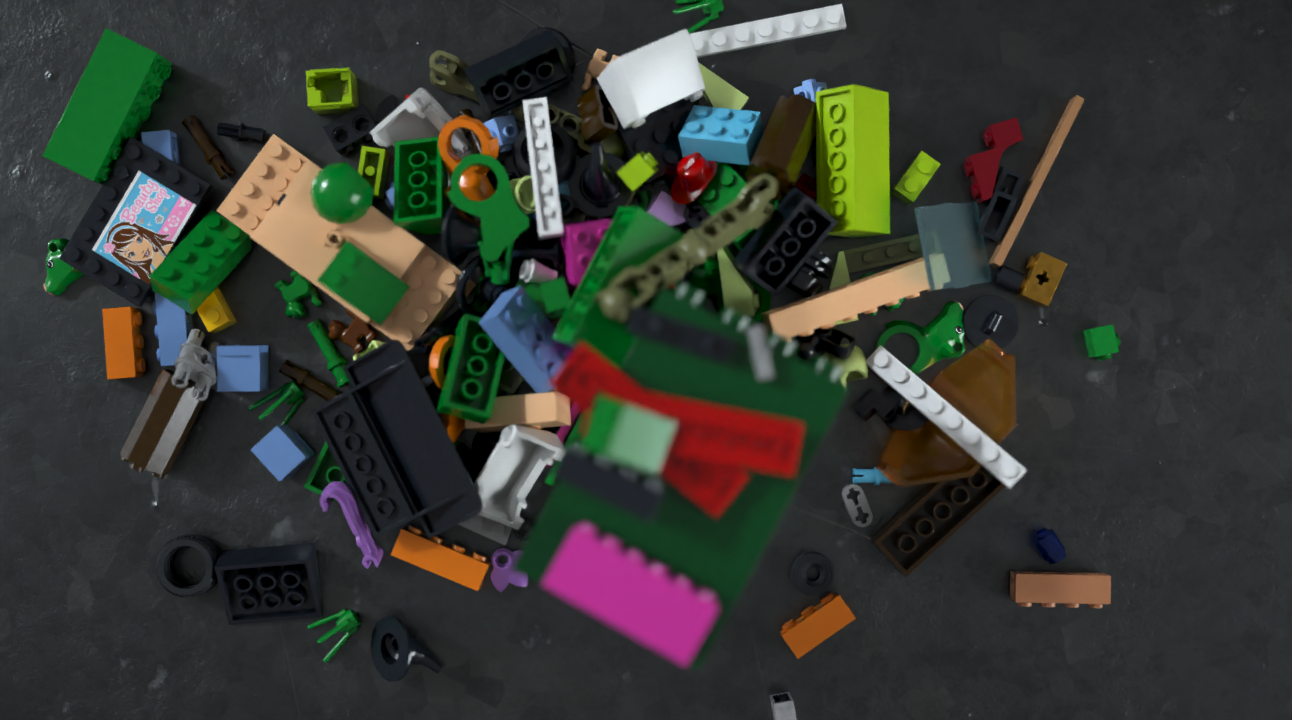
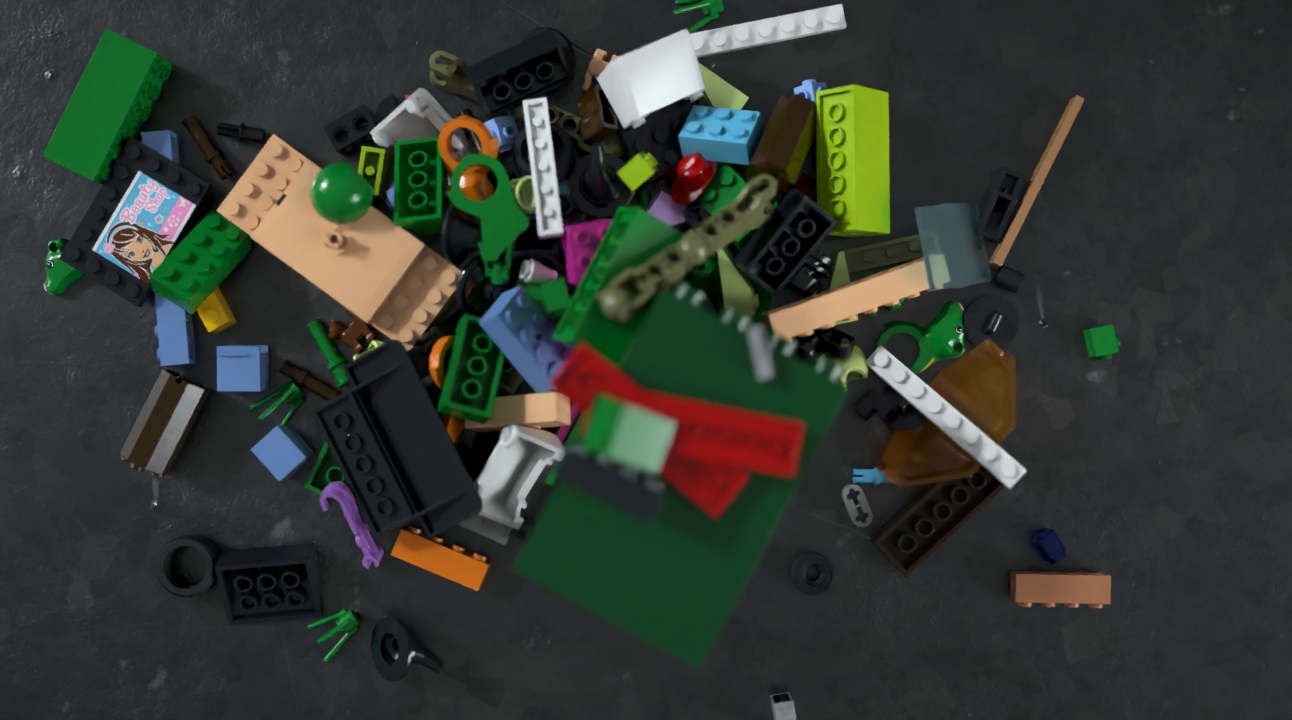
orange brick [102,307,146,380] -> none
light grey pin [171,329,223,401] -> none
green animal [274,270,323,319] -> none
lime piece [306,68,359,115] -> none
green slope [317,241,410,326] -> none
medium lavender plate [491,548,528,592] -> none
dark pink brick [542,521,719,666] -> none
black hinge [626,306,736,365] -> none
orange brick [780,592,856,659] -> none
lime brick [890,151,941,206] -> none
dark red arch [964,117,1024,204] -> none
pearl gold brick [1017,252,1067,308] -> none

